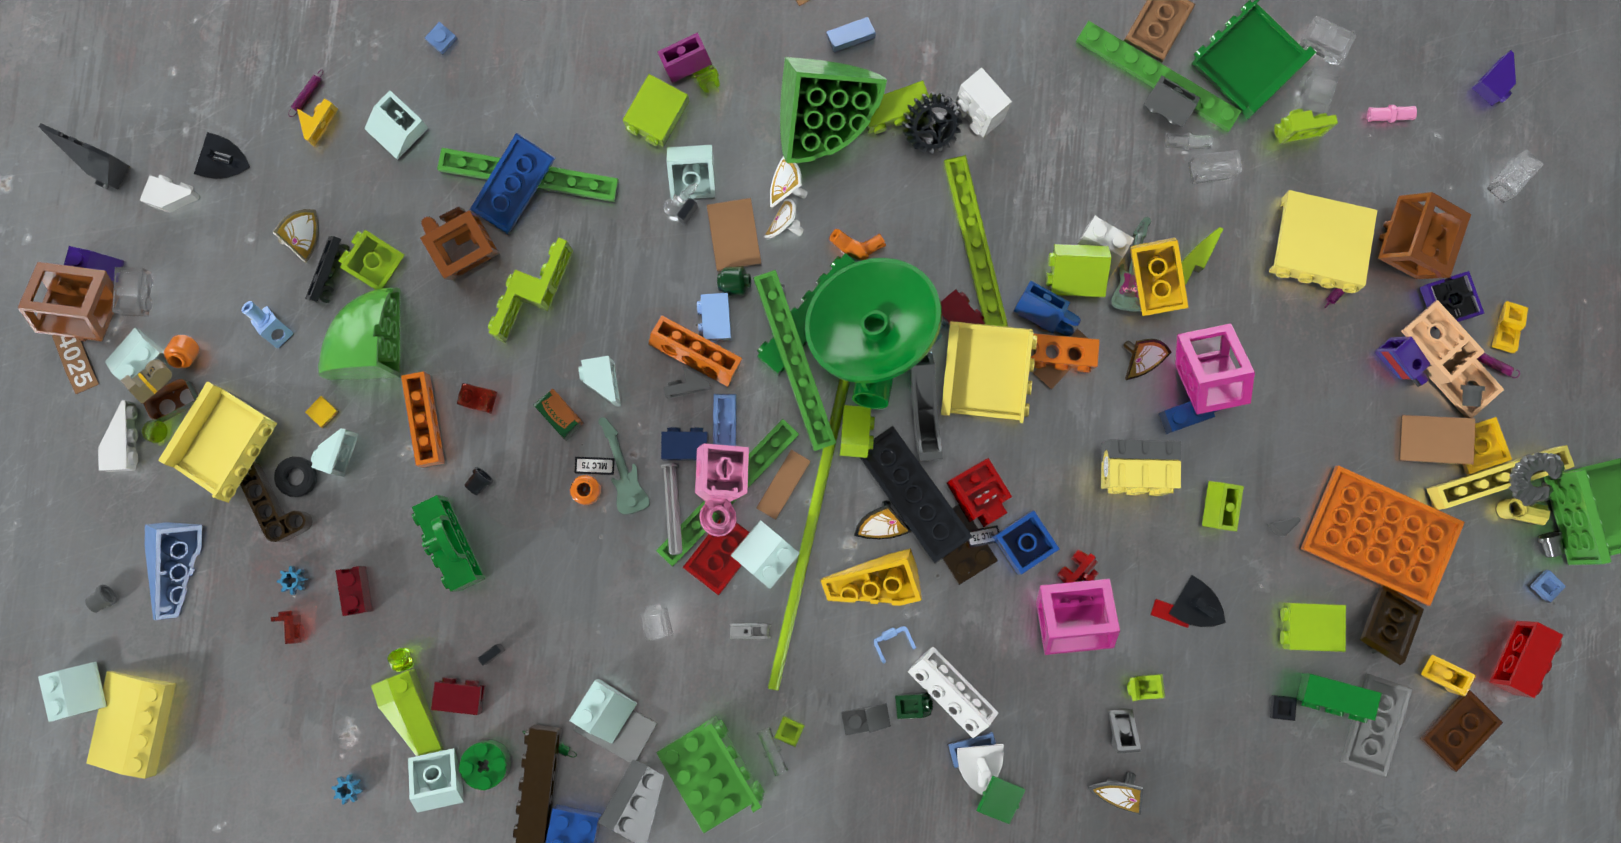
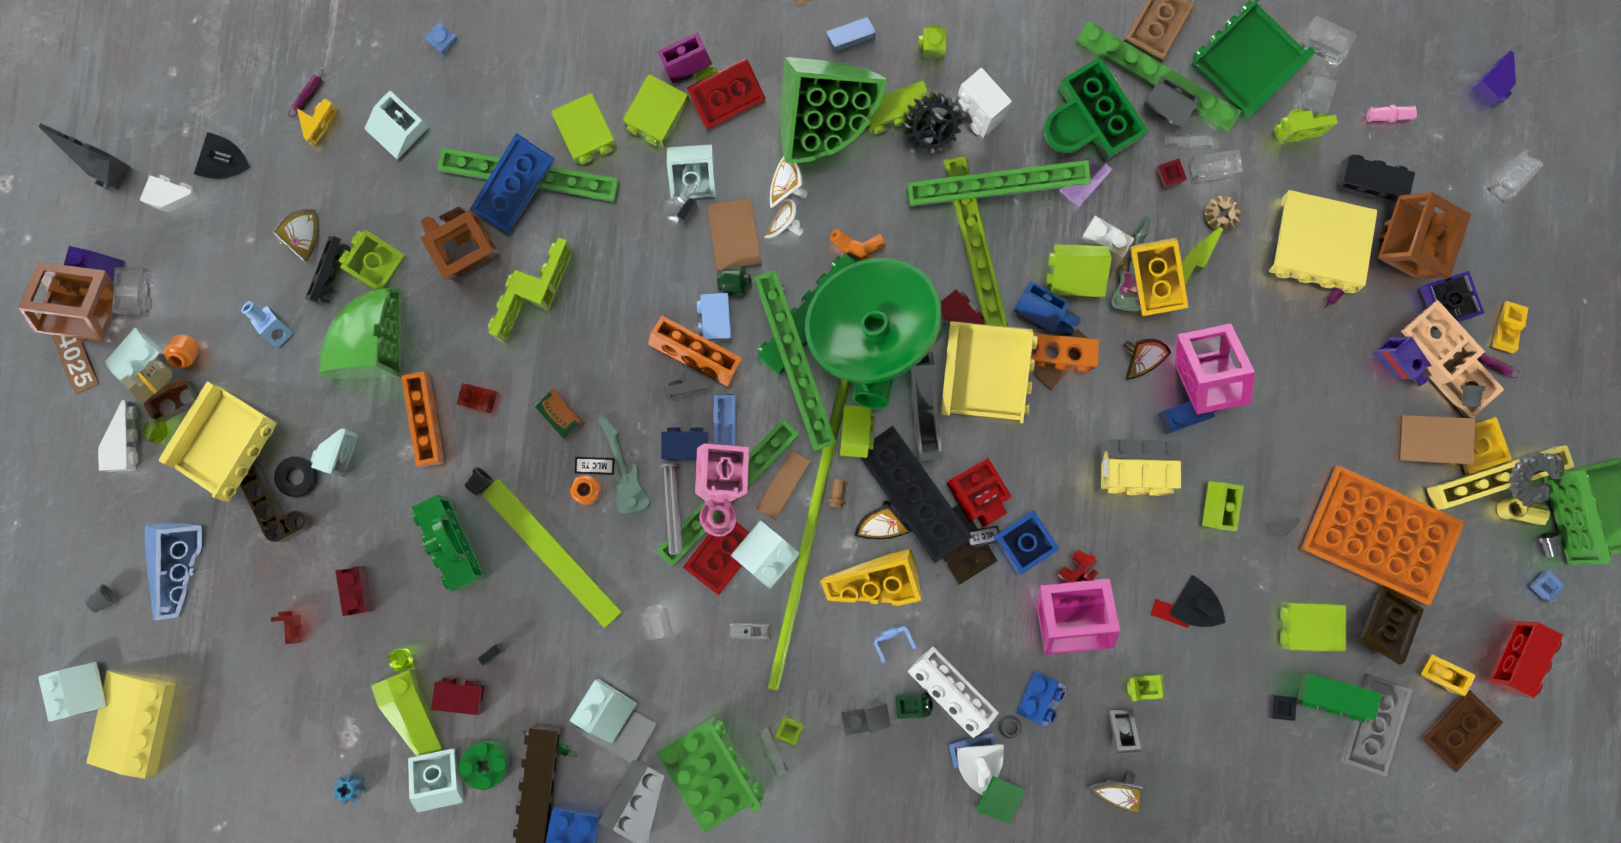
dark azure gear [277,566,309,595] -> none
yellow tile [305,396,339,428] -> none
light aqua slope [579,356,621,407] -> none
none -> lime tile [482,479,622,628]
none -> lime brick [551,92,617,165]
none -> red tile [687,58,766,129]
none -> medium nougat pin [828,479,848,509]
none -> bright green plate [907,160,1091,206]
none -> lime brick [918,25,946,59]
none -> dark grey piece [998,715,1022,739]
none -> blue bracket [1017,671,1066,727]
none -> green brick [1044,57,1149,161]
none -> lavender panel [1060,157,1112,207]
none -> dark red plate [1157,159,1187,188]
none -> tan gear [1204,196,1241,232]
none -> black brick [1336,154,1415,202]

